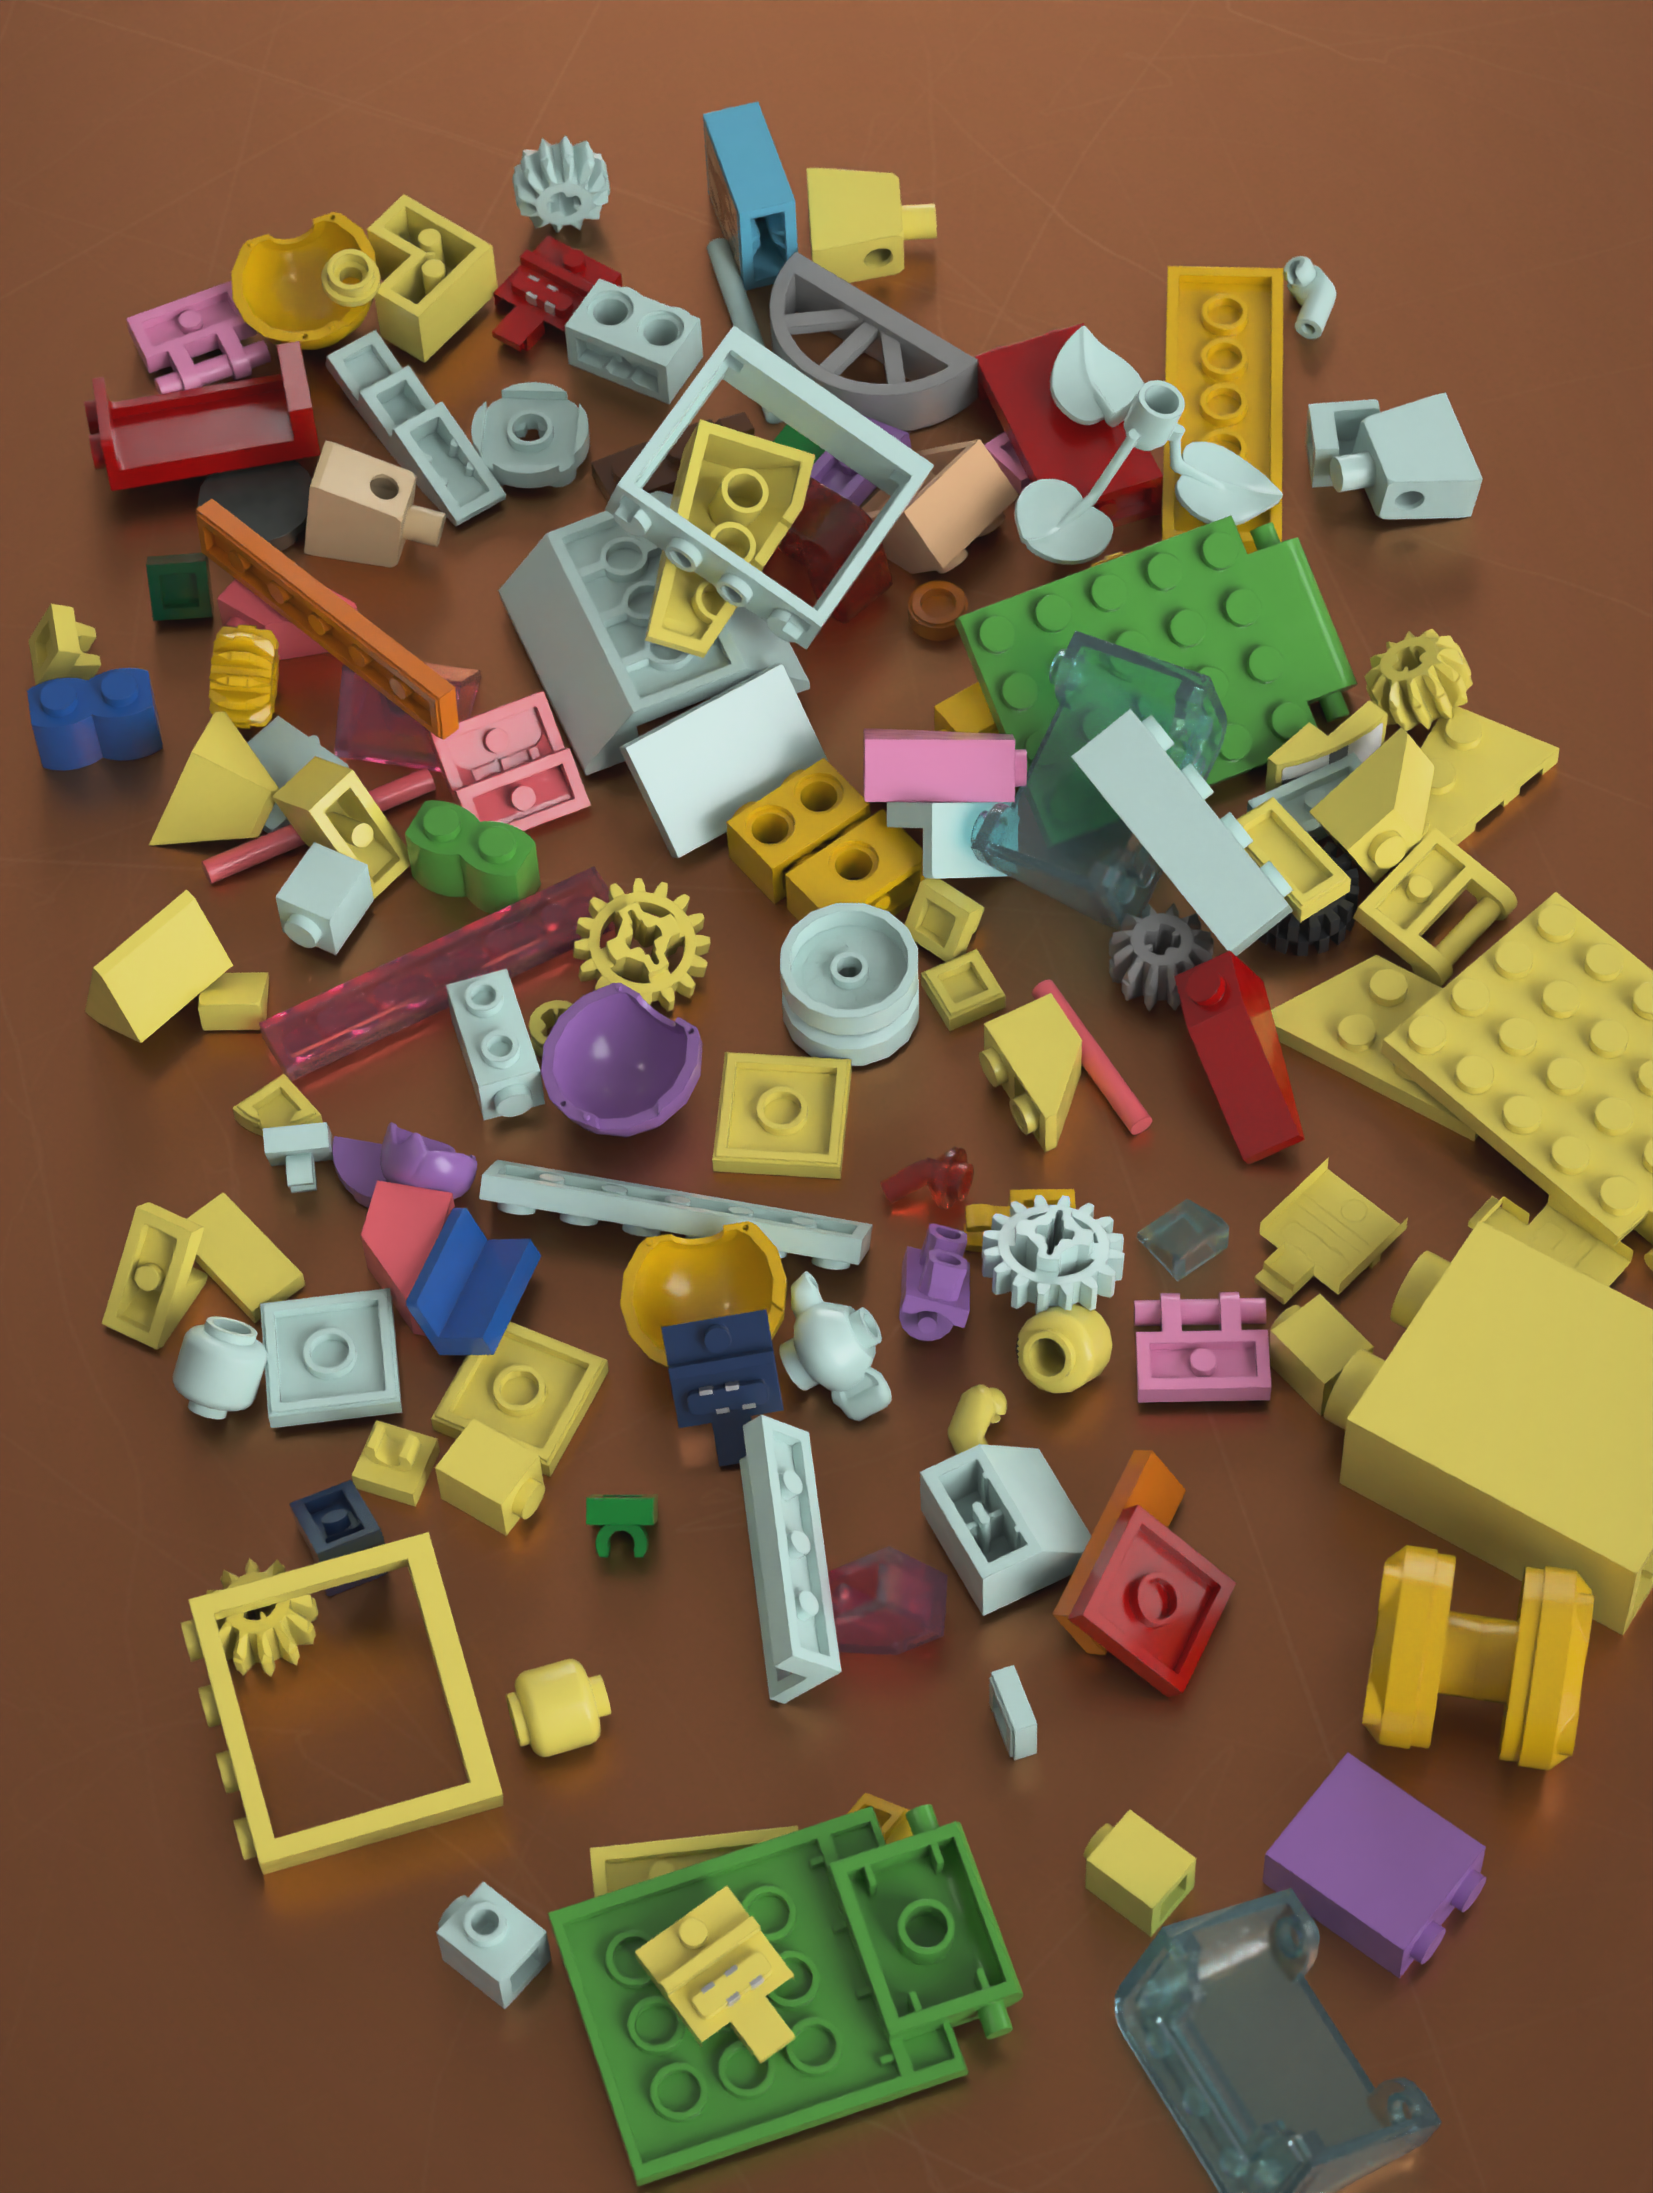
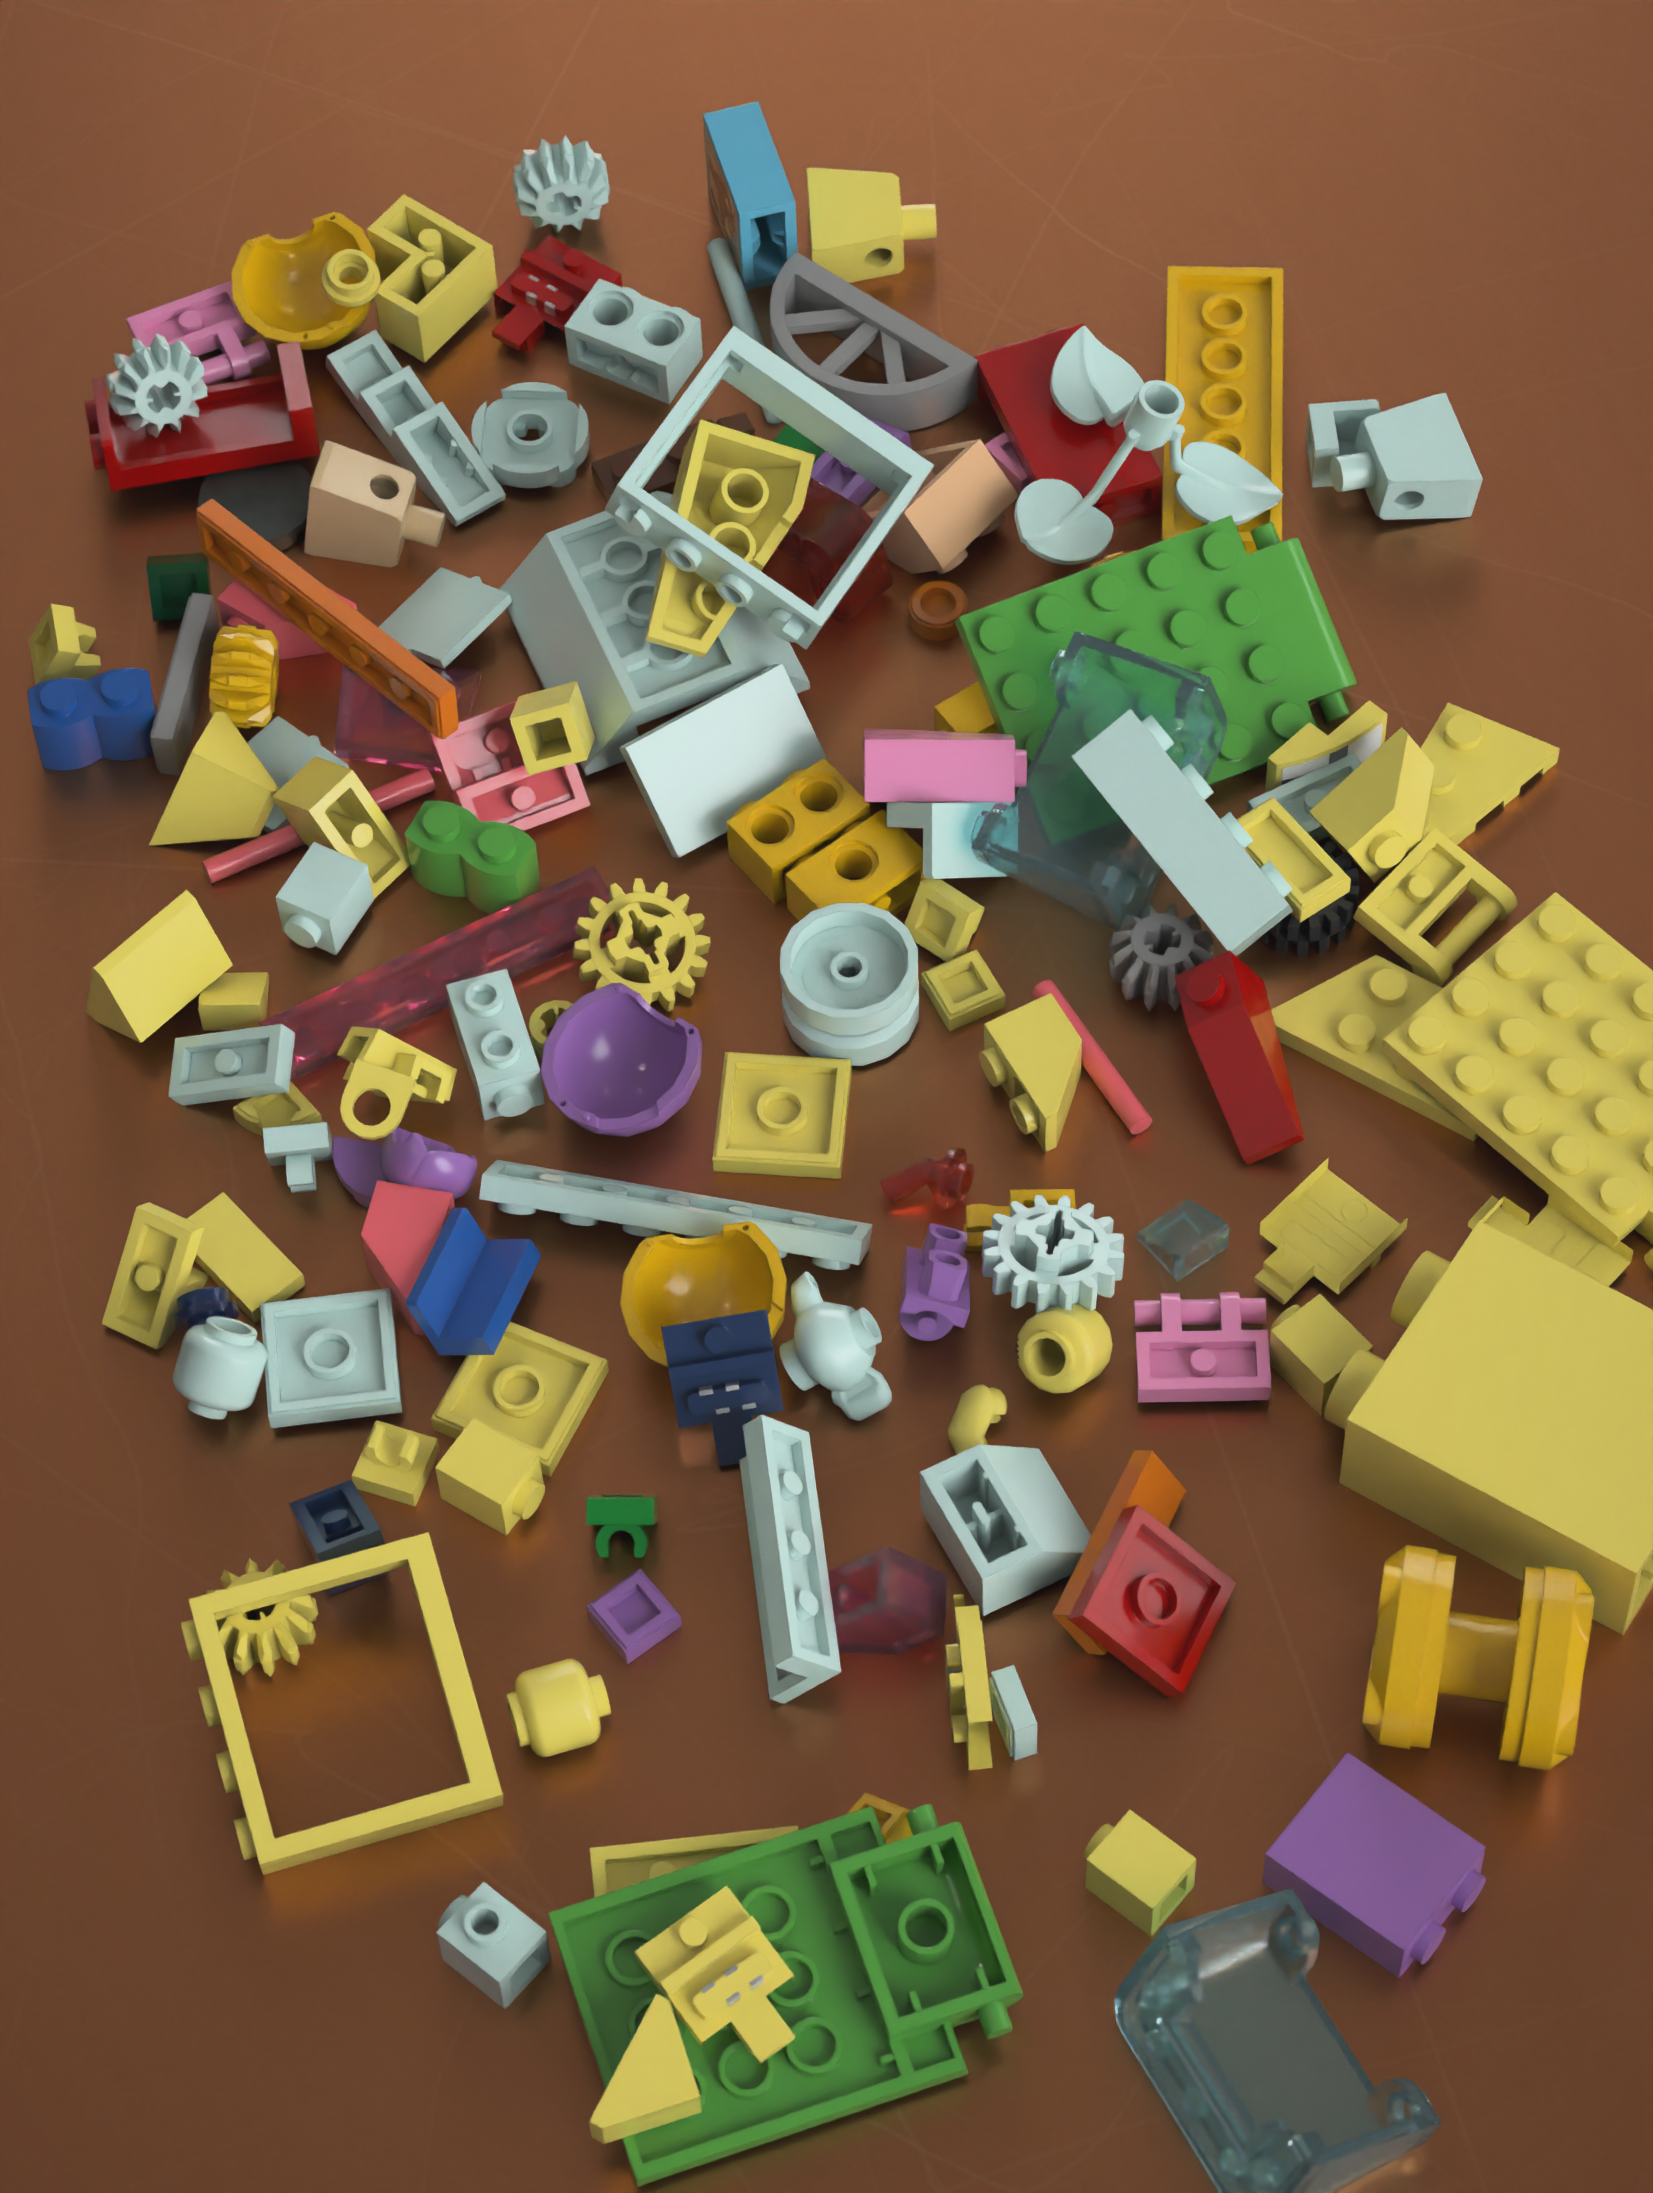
light aqua arm [1283,256,1336,339] -> none
light yellow gear [1364,628,1473,731] -> none
none -> light aqua gear [106,333,208,438]
none -> light grey tile [149,593,220,776]
none -> light aqua plate [168,1024,295,1106]
none -> clear blue plate [173,1287,240,1331]
none -> light yellow piece [337,1026,457,1140]
none -> light aqua piece [378,567,512,669]
none -> light yellow brick [509,681,595,775]
none -> medium lavender tile [586,1569,682,1664]
none -> light yellow slope [589,1994,701,2144]
none -> light yellow piece [945,1594,993,1770]

